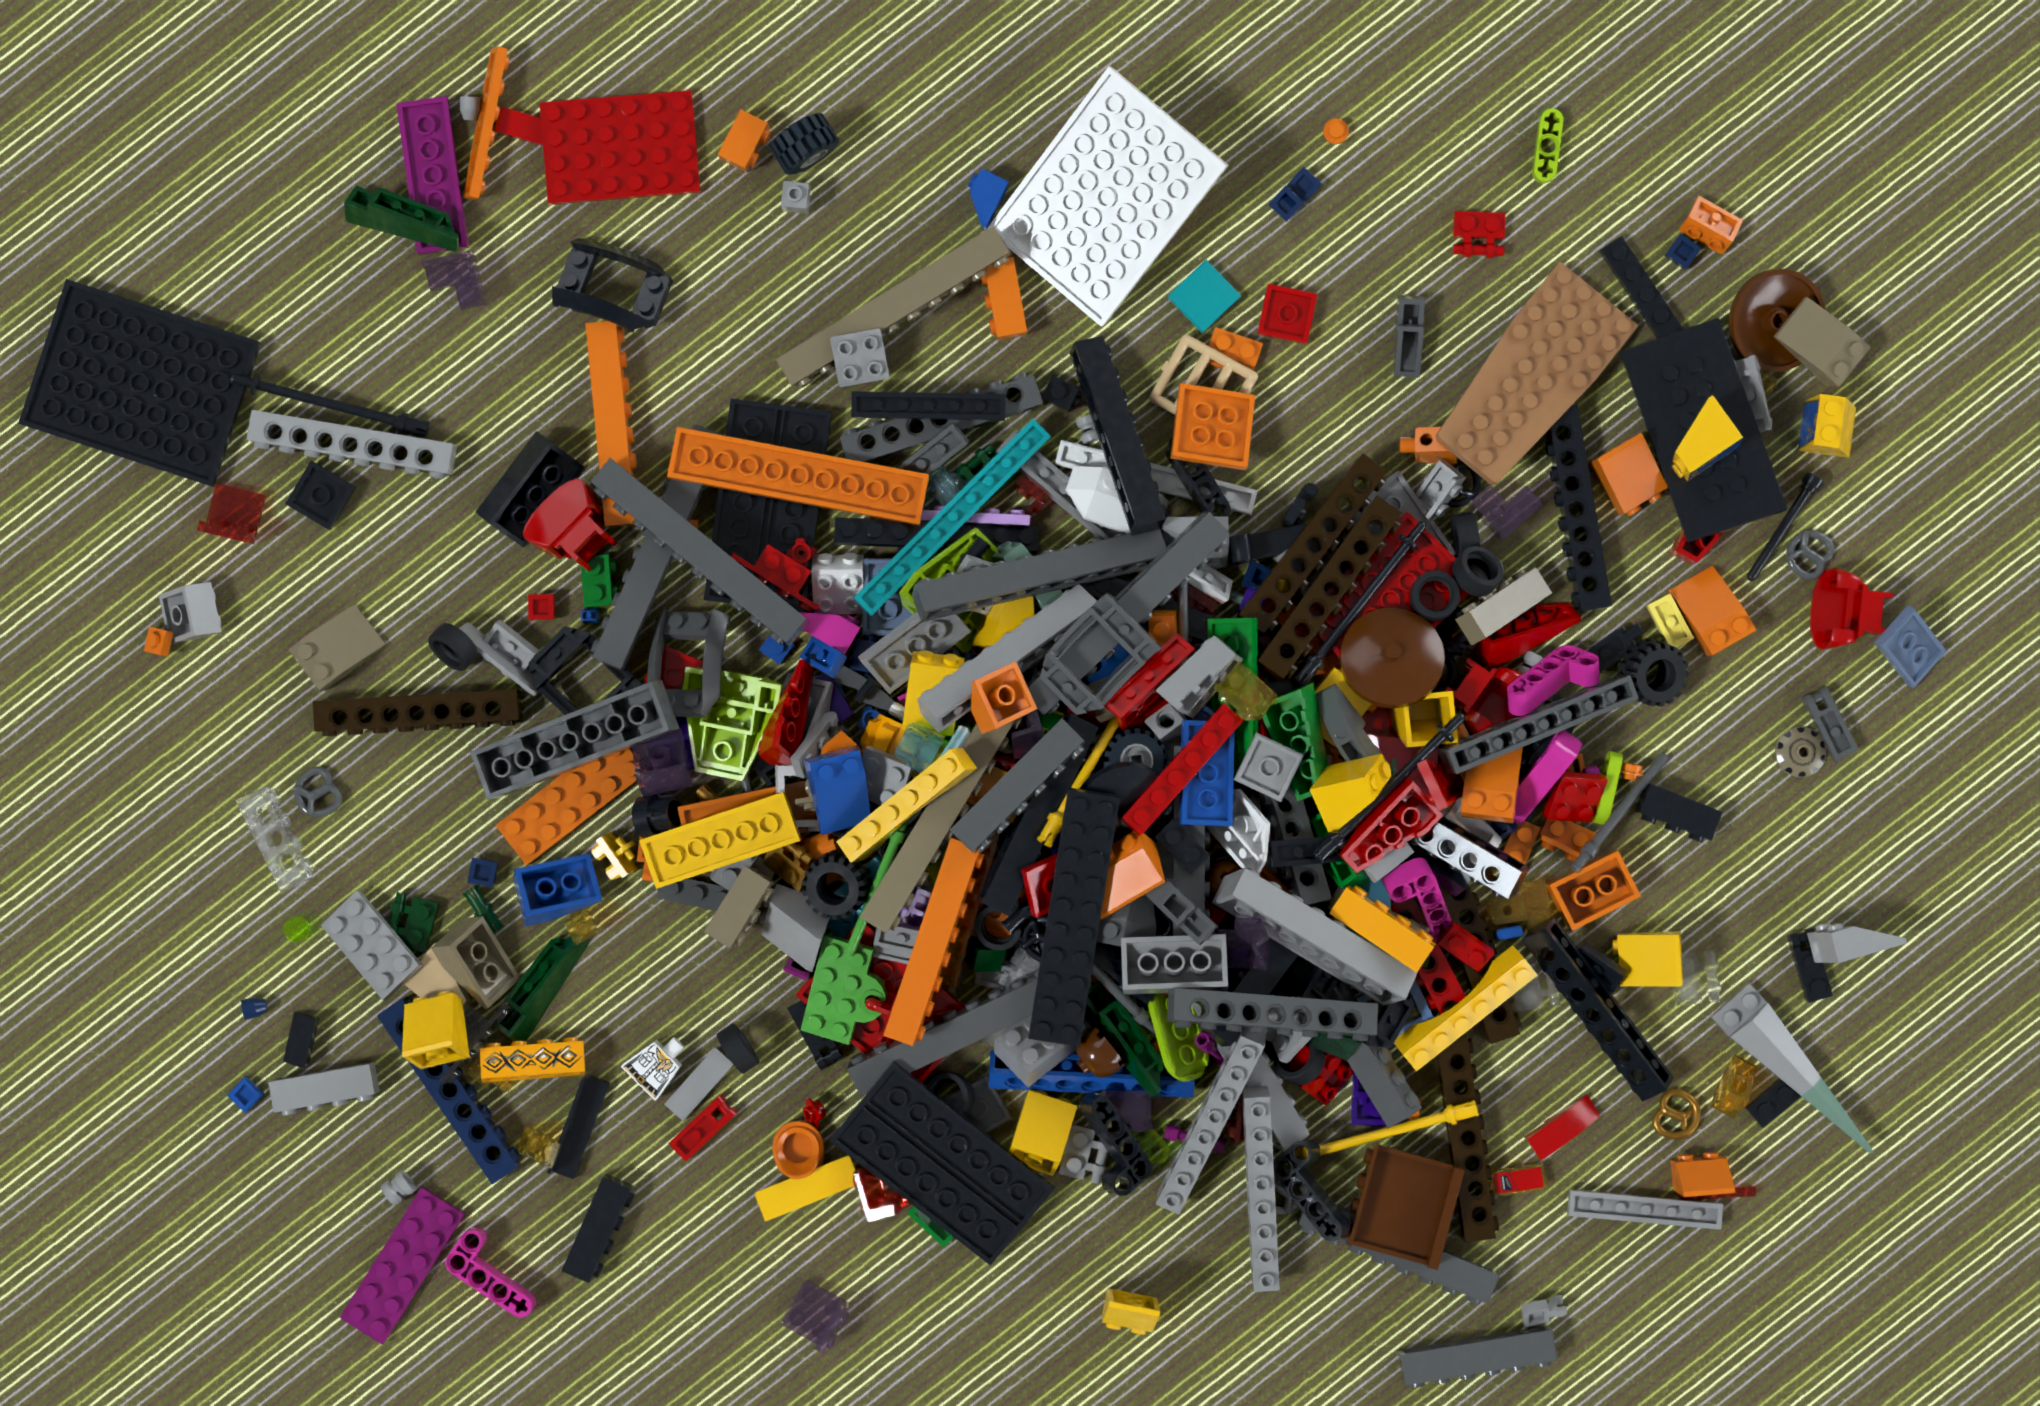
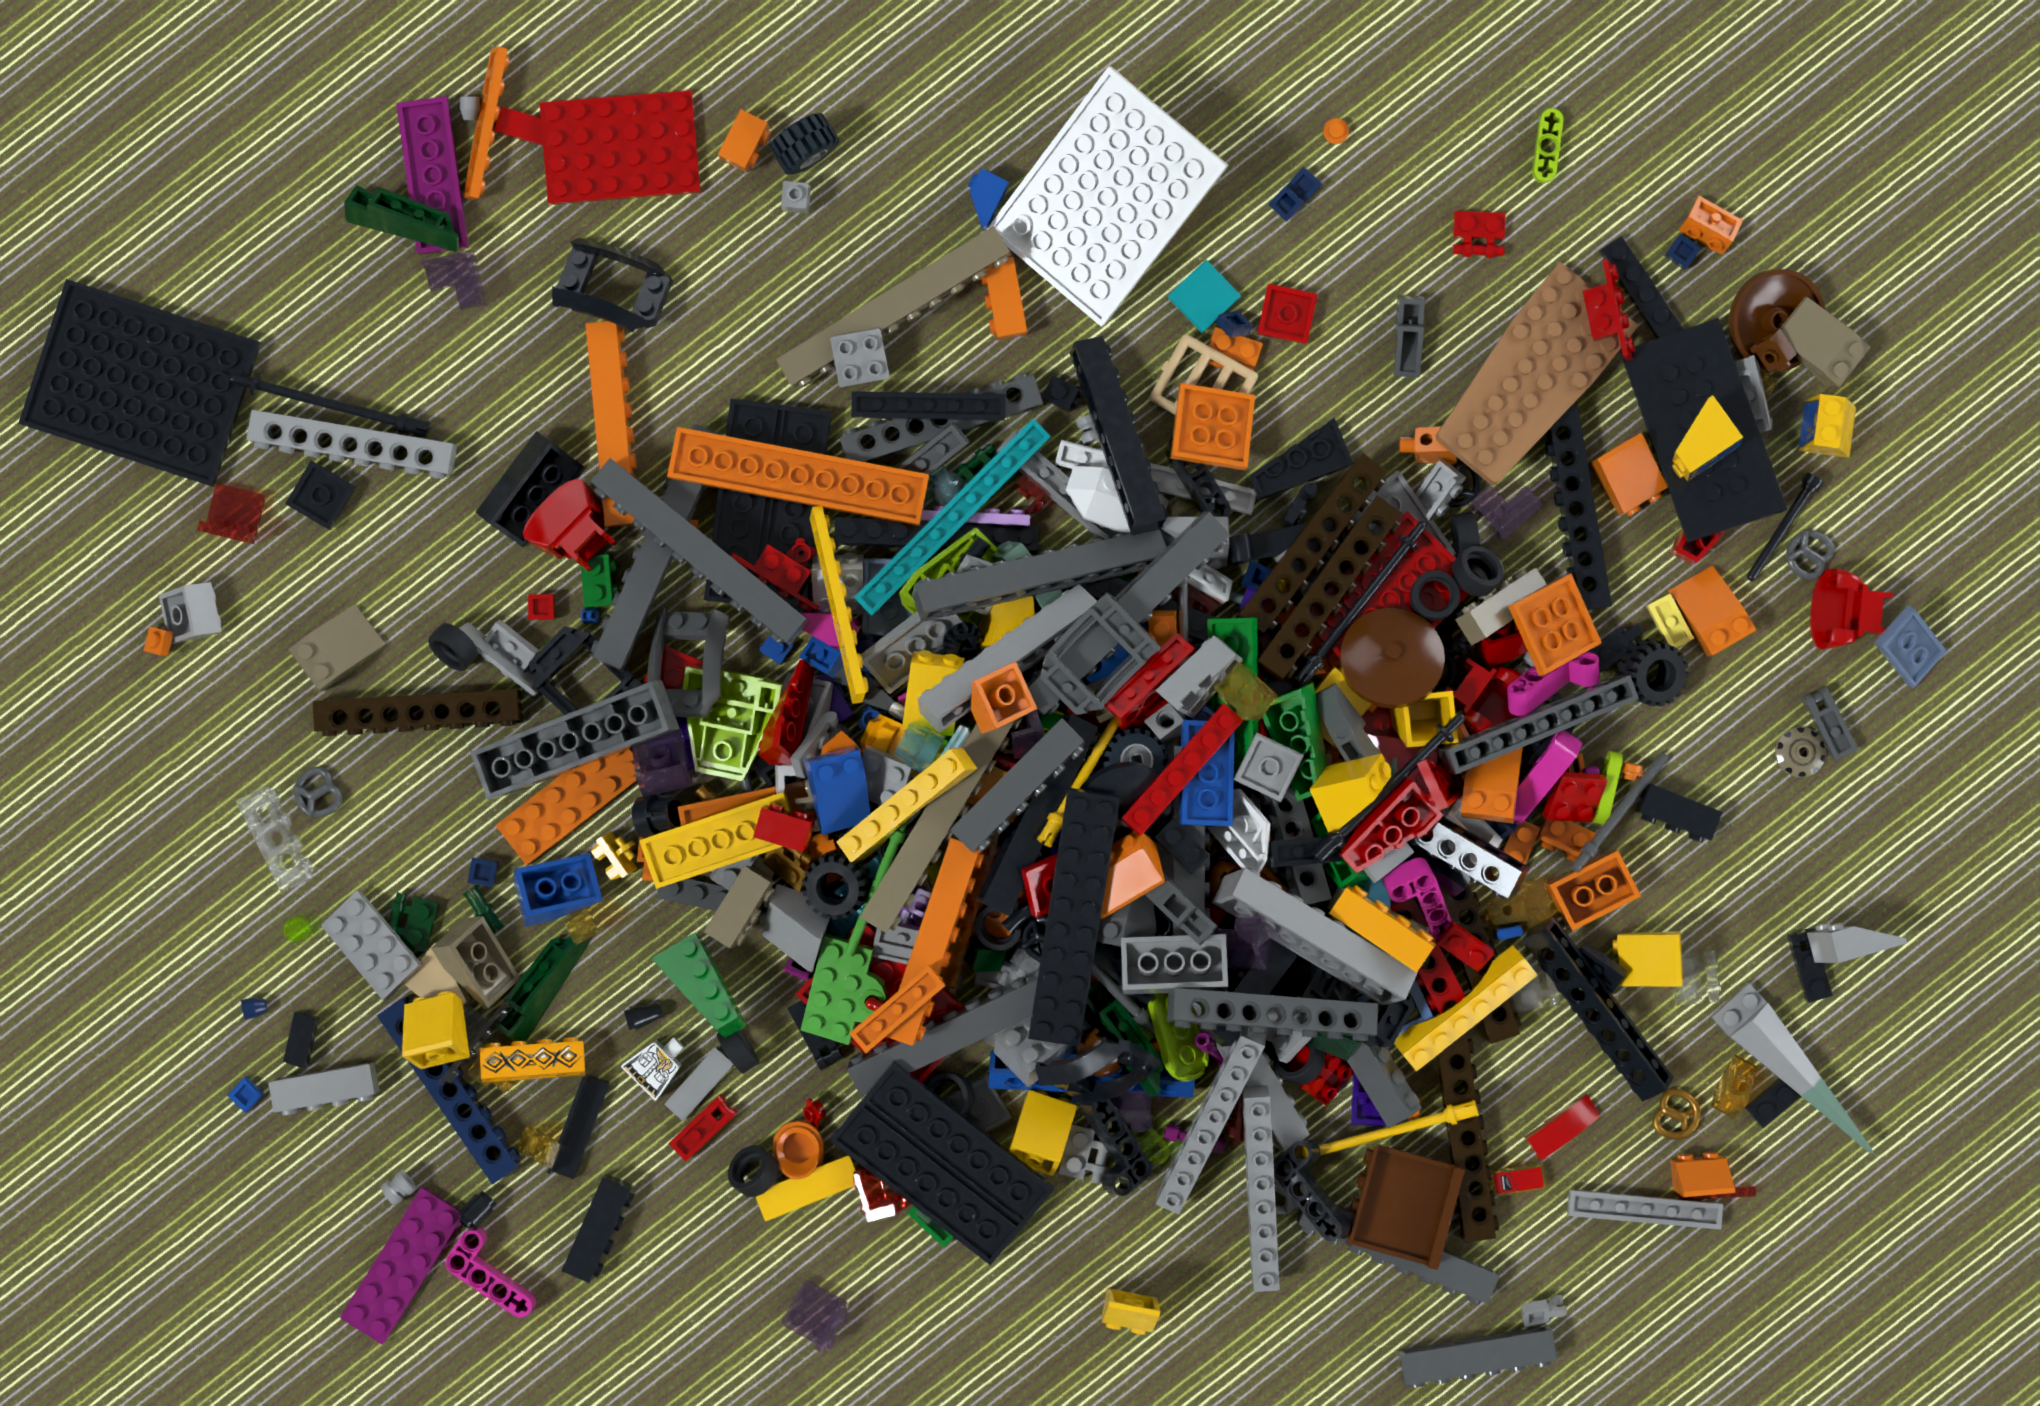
none -> black brick [458,1191,496,1229]
none -> black cone [624,1003,663,1031]
none -> green wedge [651,933,747,1038]
none -> black tyre [728,1145,778,1197]
none -> red brick [753,802,816,852]
none -> yellow plate [809,506,868,704]
none -> orange plate [849,965,946,1053]
none -> black gear [943,622,984,658]
none -> black wedge [1035,1037,1161,1104]
none -> dark blue plate [1216,311,1253,338]
none -> black wing [1249,417,1353,501]
none -> orange plate [1508,573,1602,676]
none -> red bracket [1582,259,1635,361]
none -> reddish brown brick [1750,329,1797,373]

